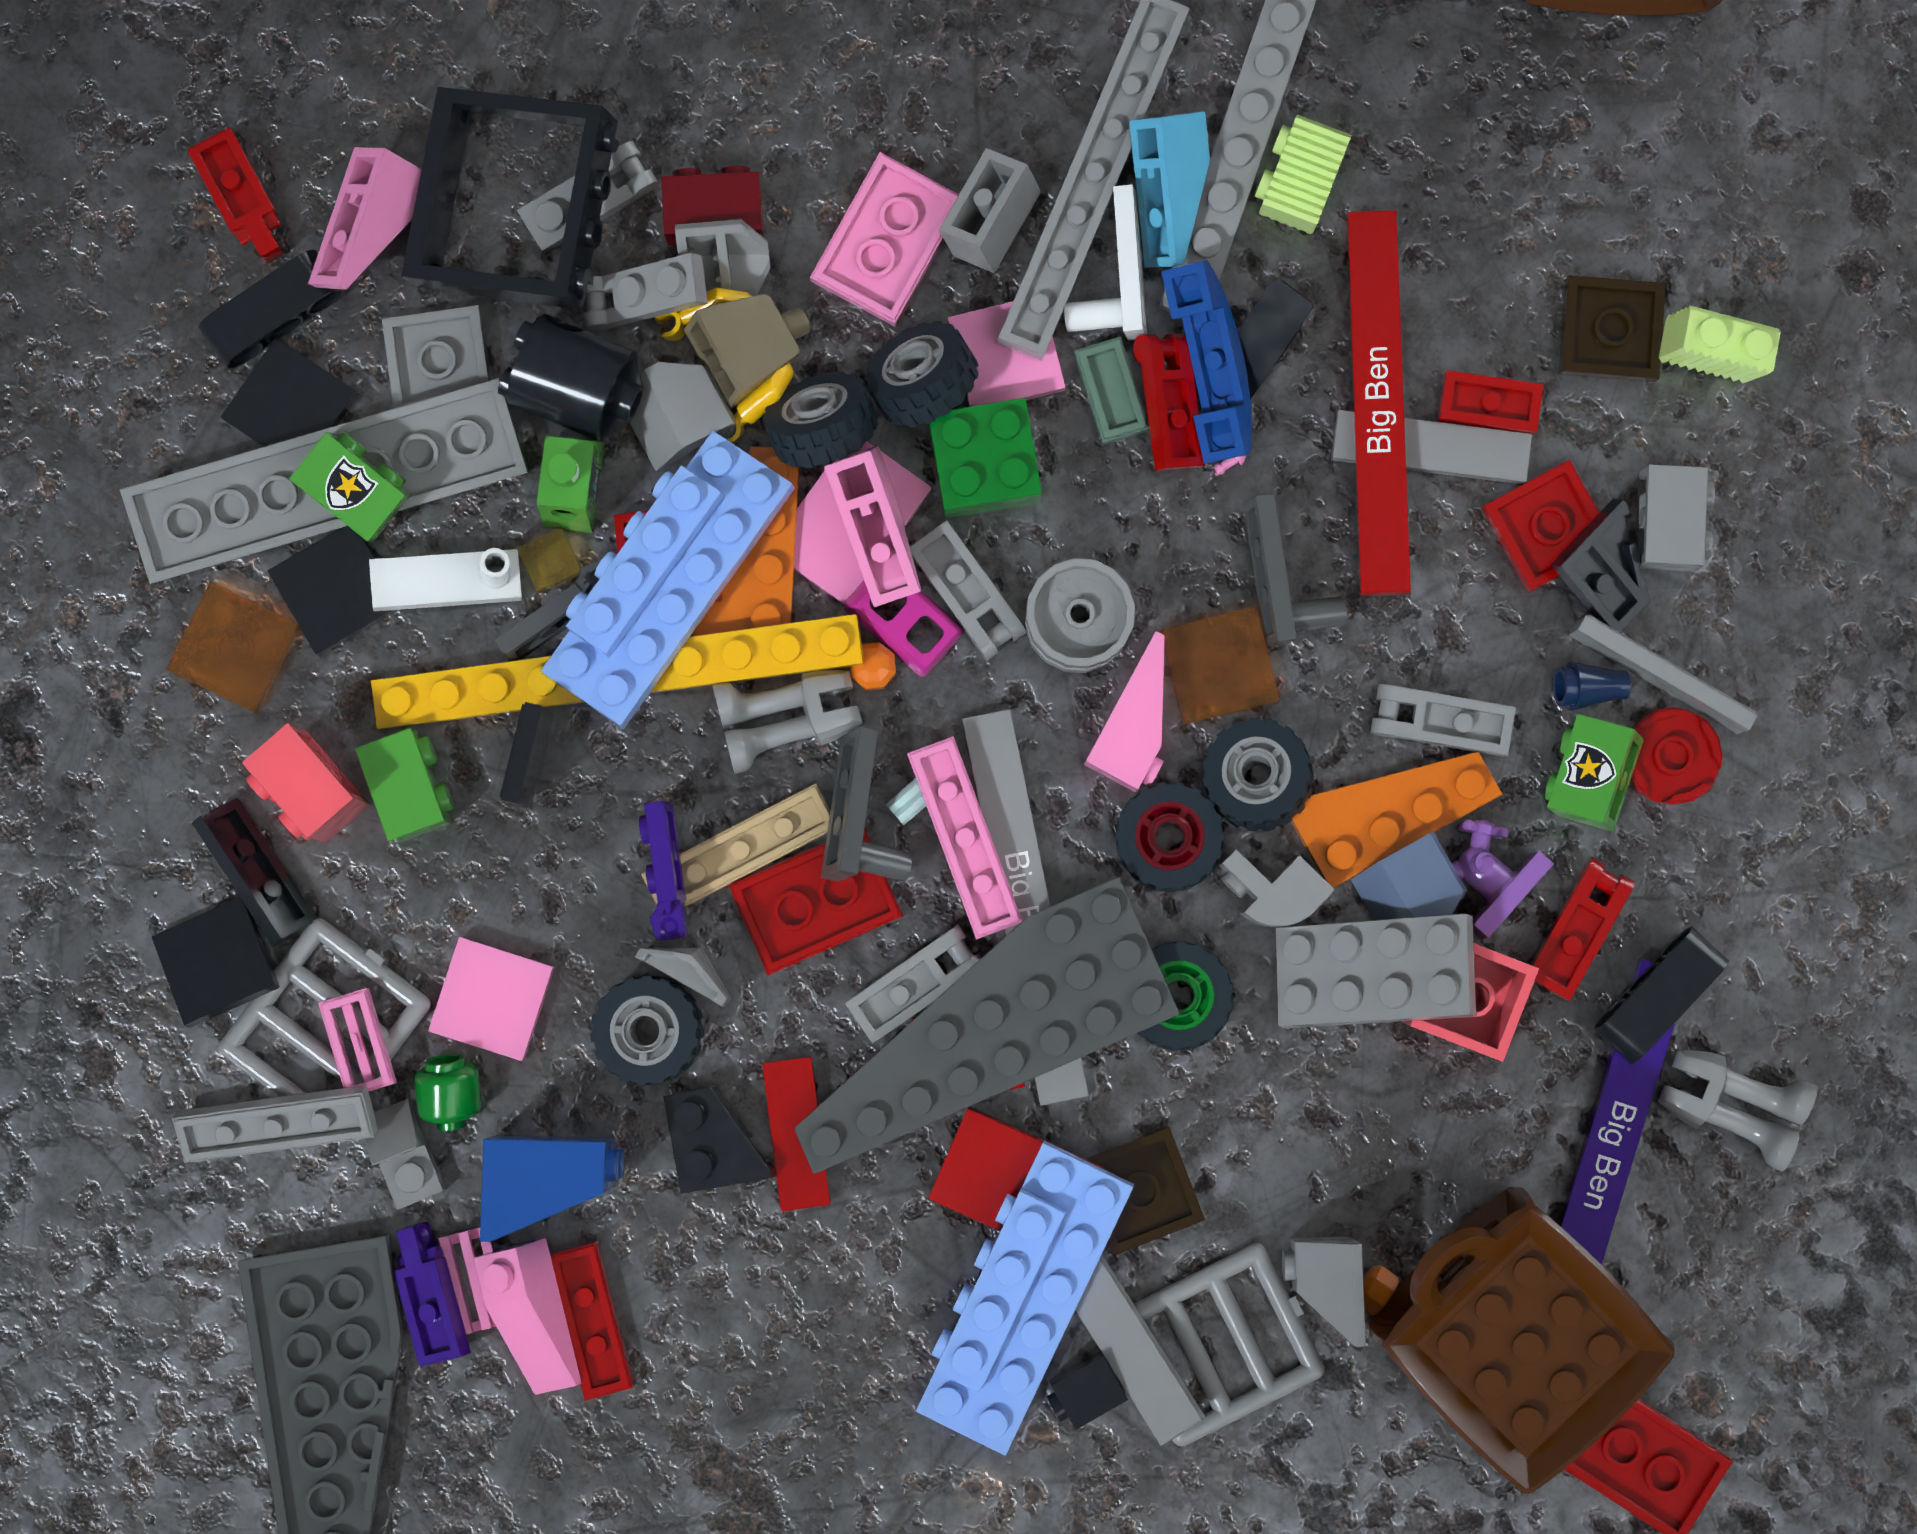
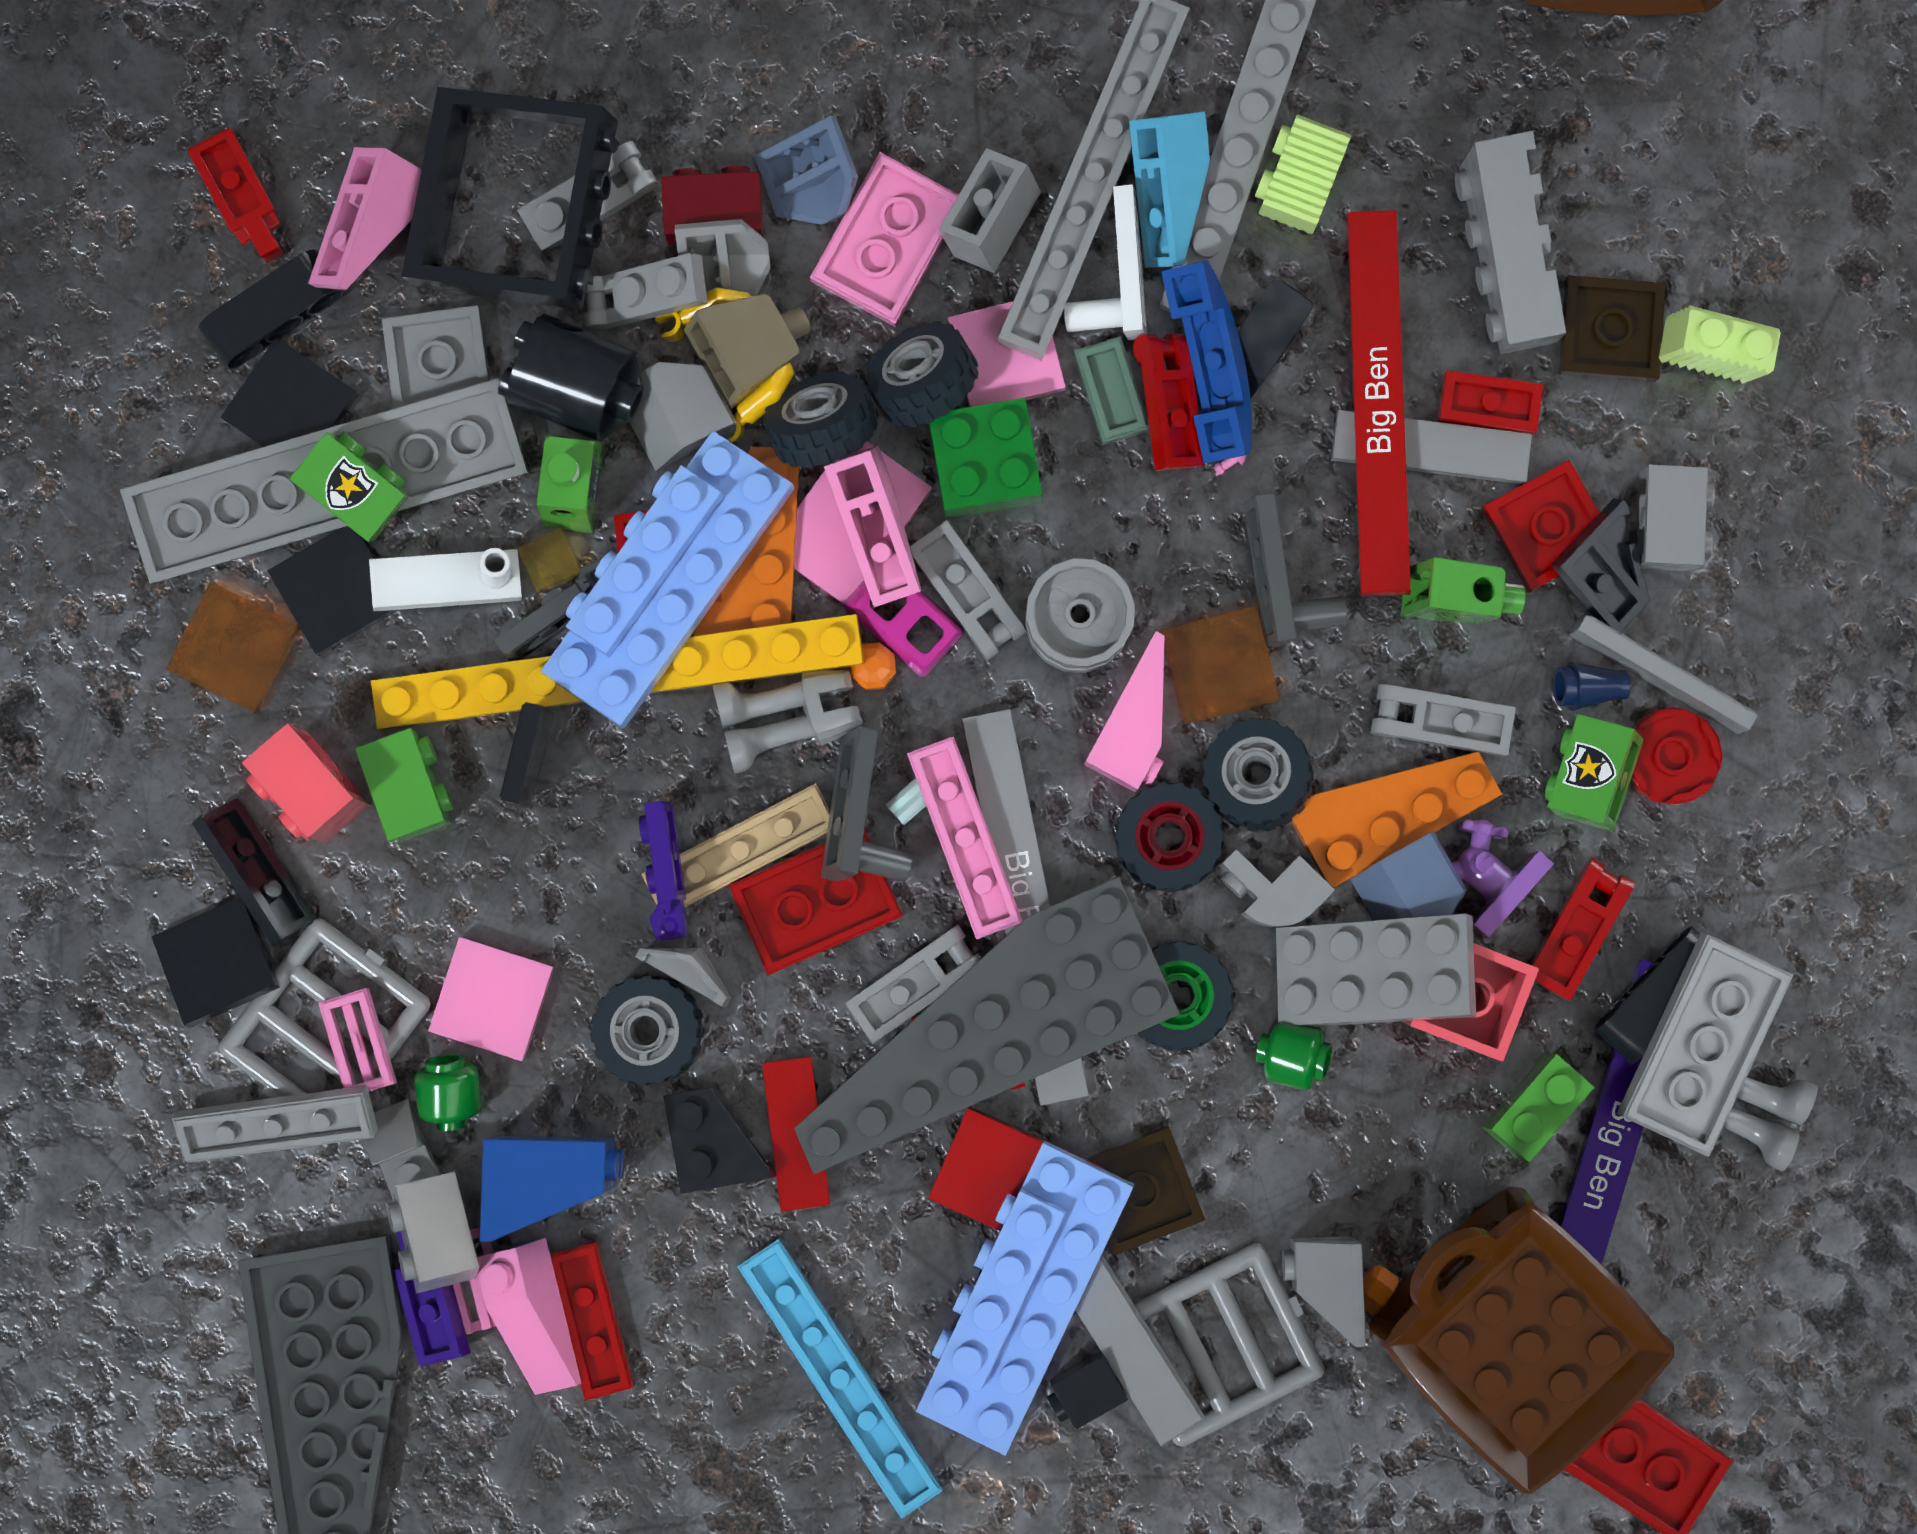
none -> light grey brick [386,1171,479,1294]
none -> medium azure tile [737,1238,943,1519]
none -> sand blue slope [754,115,858,225]
none -> green head [1256,1022,1332,1091]
none -> bright green torso [1401,557,1526,624]
none -> light grey wedge [1455,131,1566,354]
none -> bright green brick [1482,1053,1595,1163]
none -> light grey tile [1617,932,1794,1157]

